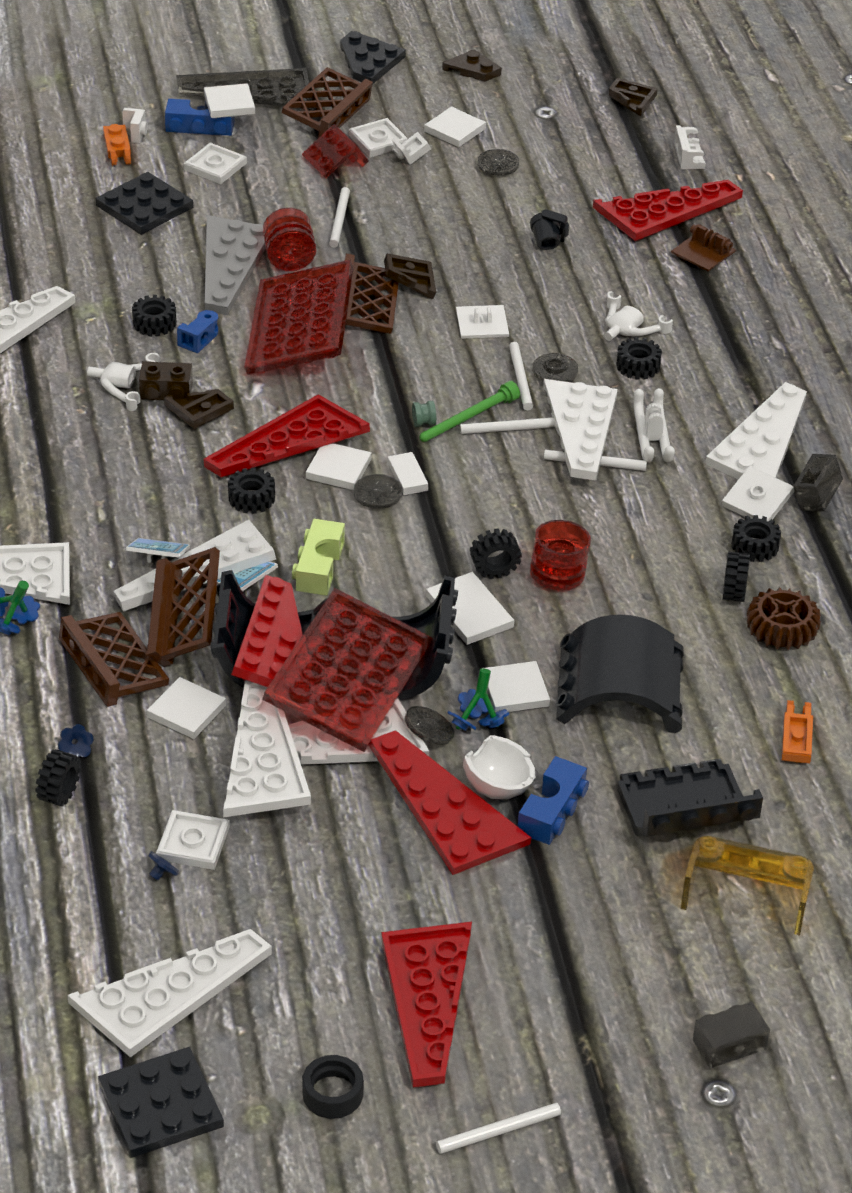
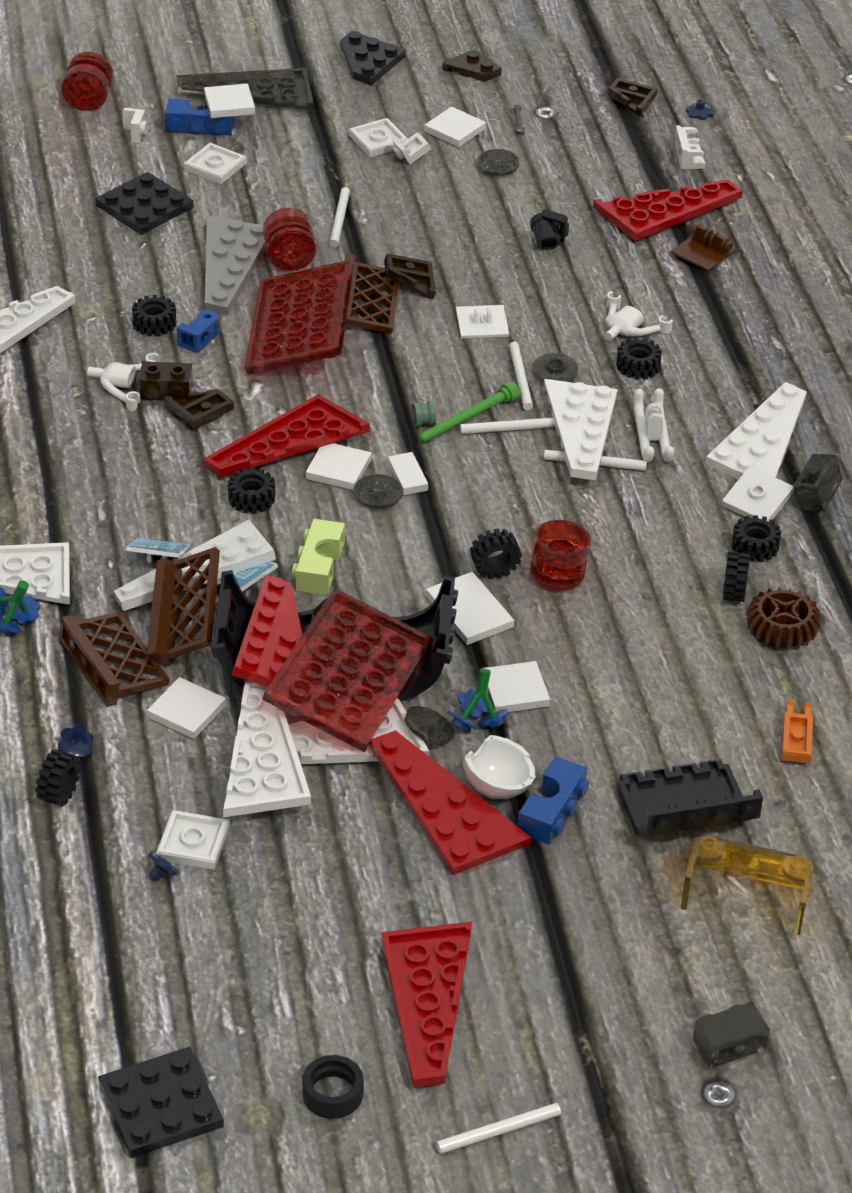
white wing [67,929,272,1057] -> none
orange hinge [103,124,131,166] -> none
reddish brown fence [282,67,373,141] -> none
clear red bracket [302,124,369,178] -> none
black hinge [556,615,684,733] -> none
none -> clear red wheel [61,52,113,111]
none -> dark grey hinge [513,105,525,135]
none -> dark blue plant [686,99,713,120]

